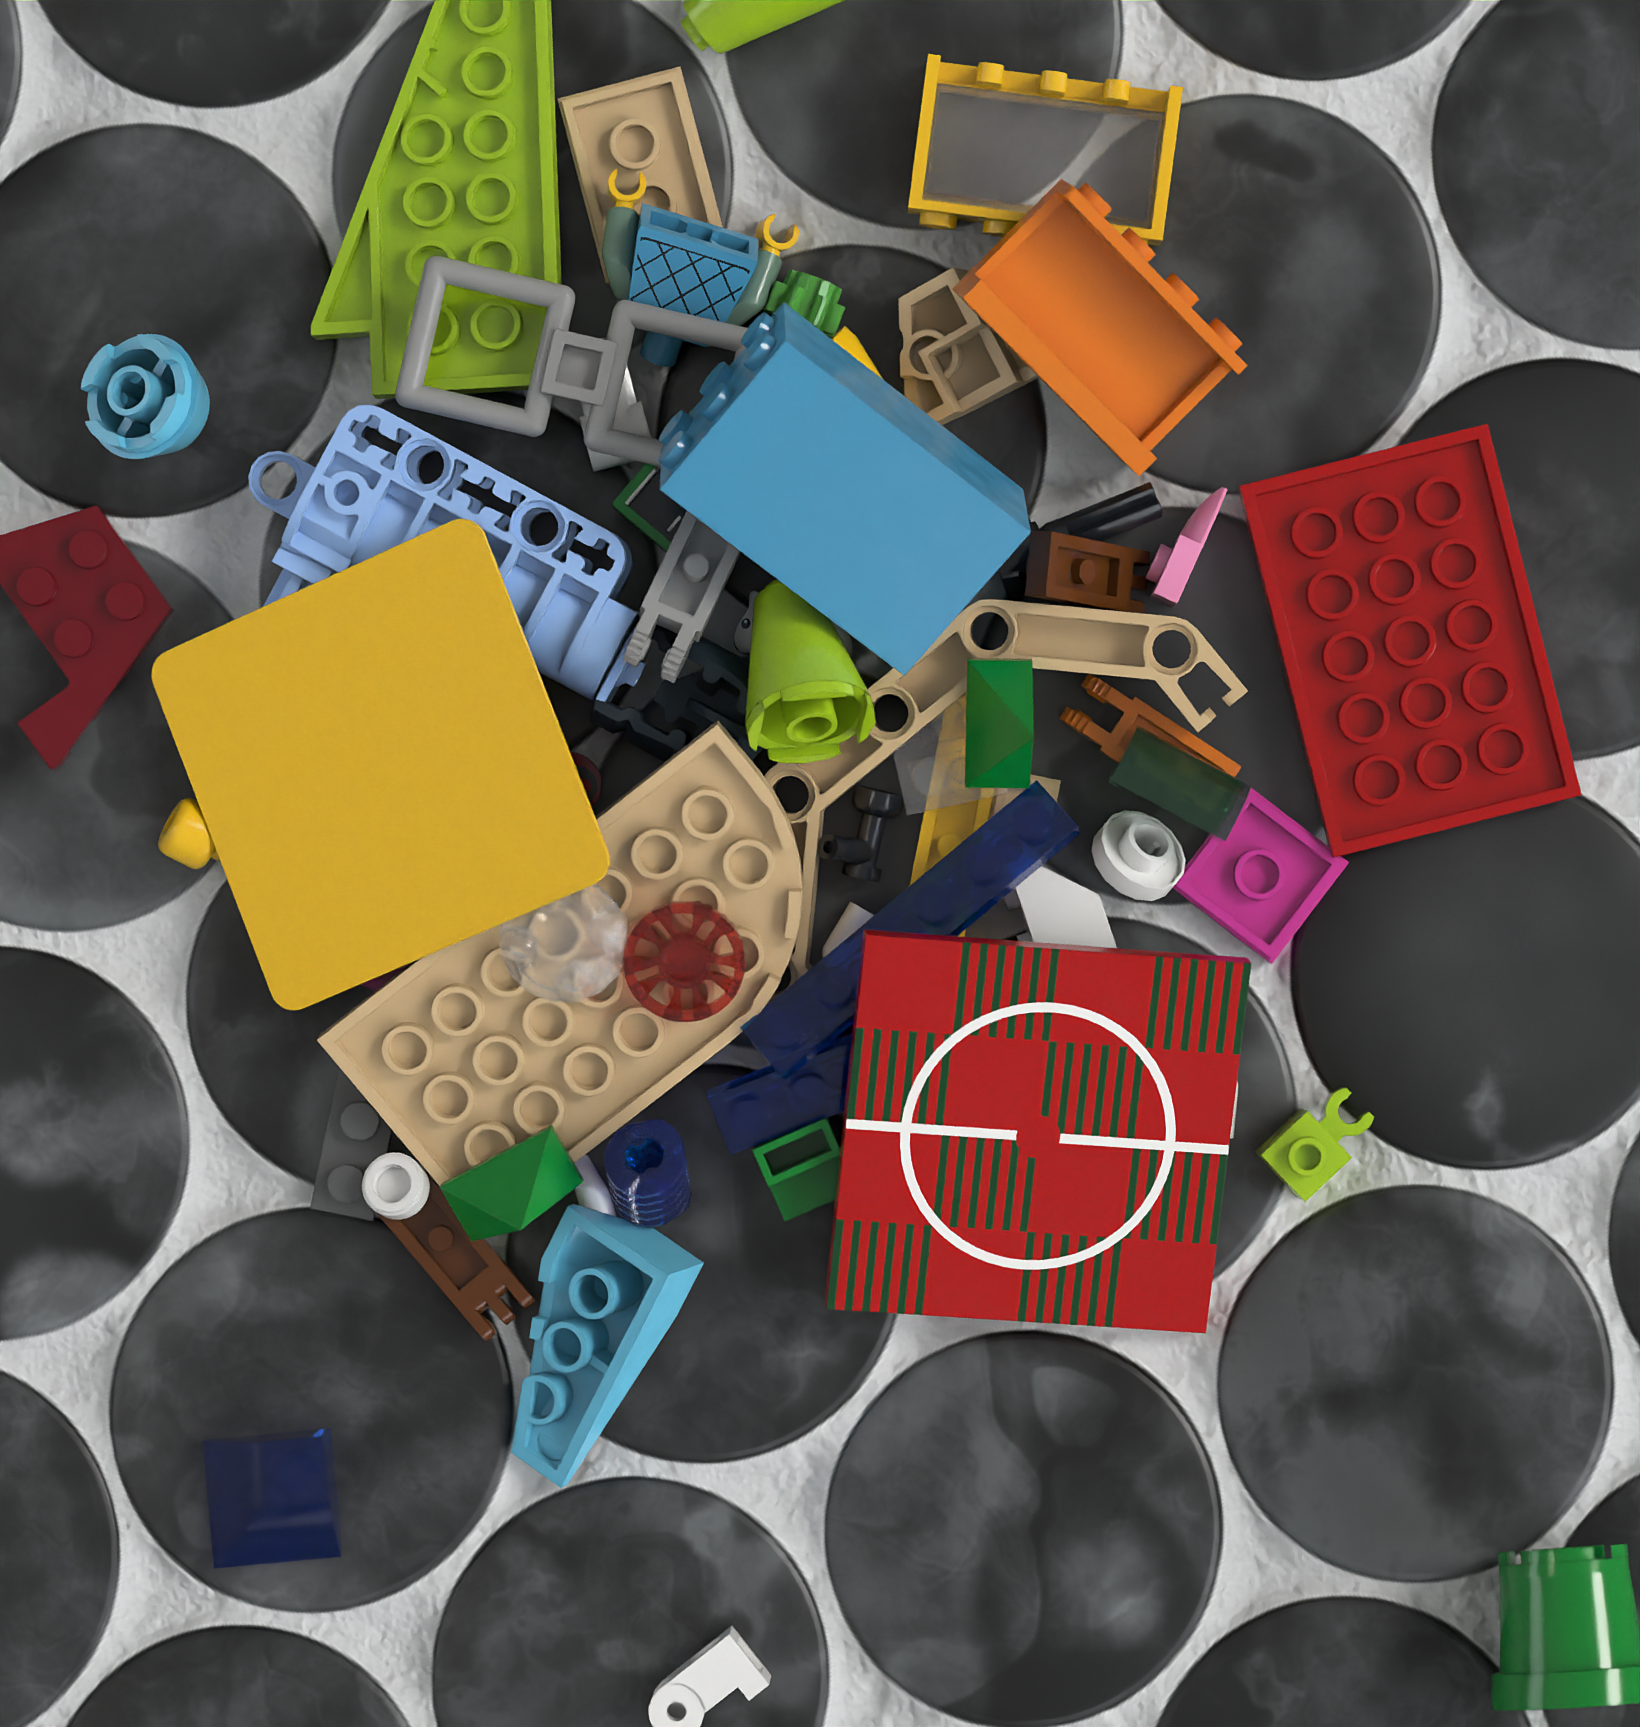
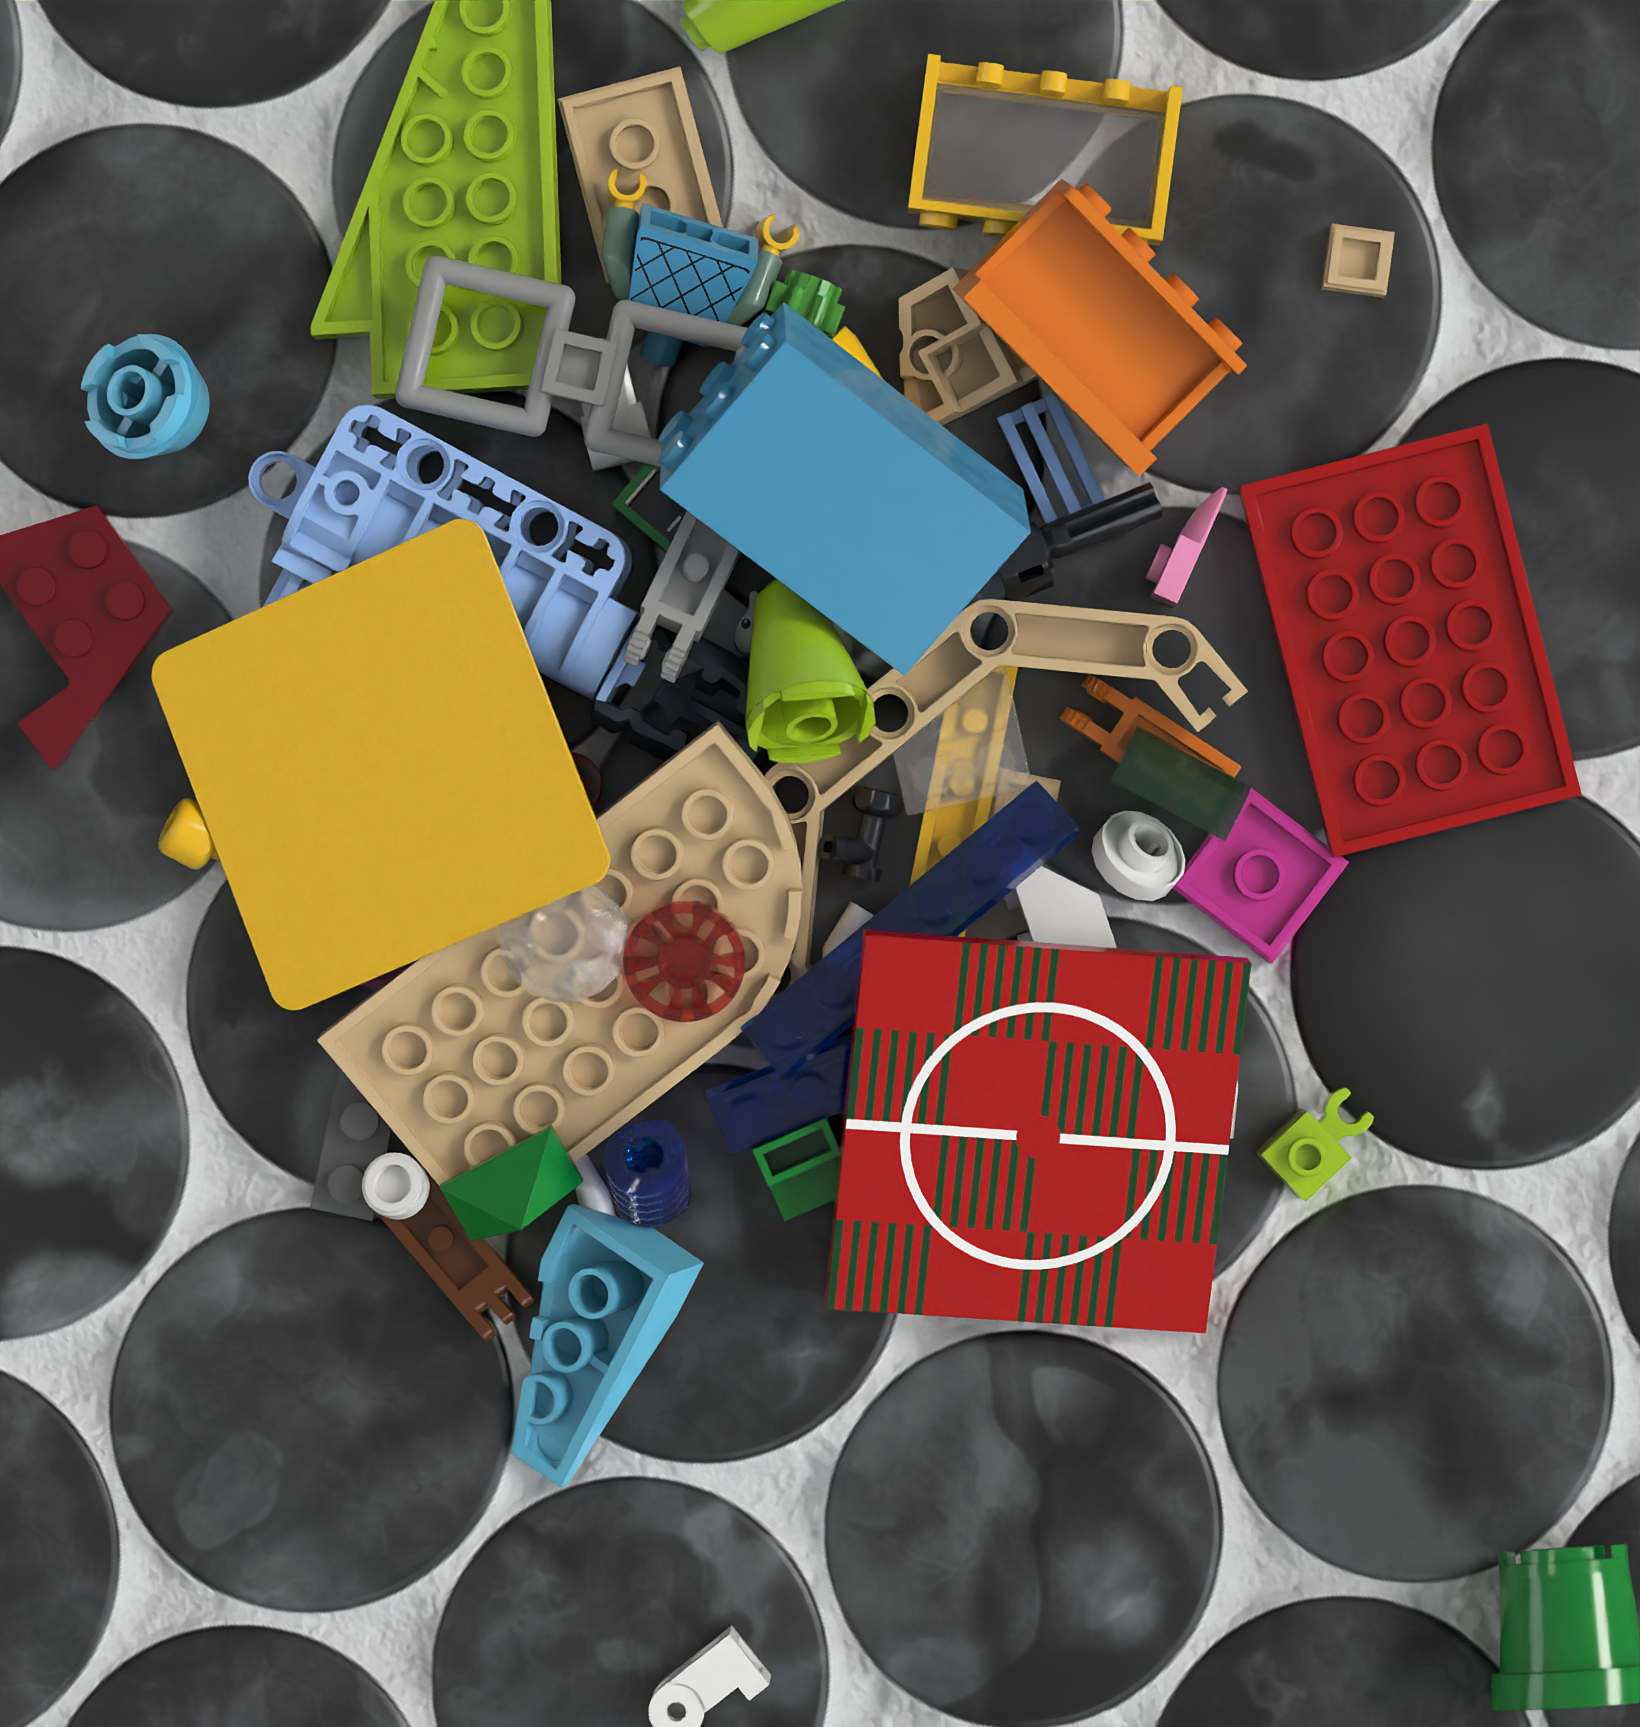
clear blue slope [202,1428,342,1569] -> none
green slope [964,658,1034,788] -> none
reddish brown hinge [1025,531,1150,614] -> none
none -> medium blue tile [996,392,1105,524]
none -> tan tile [1321,223,1395,298]

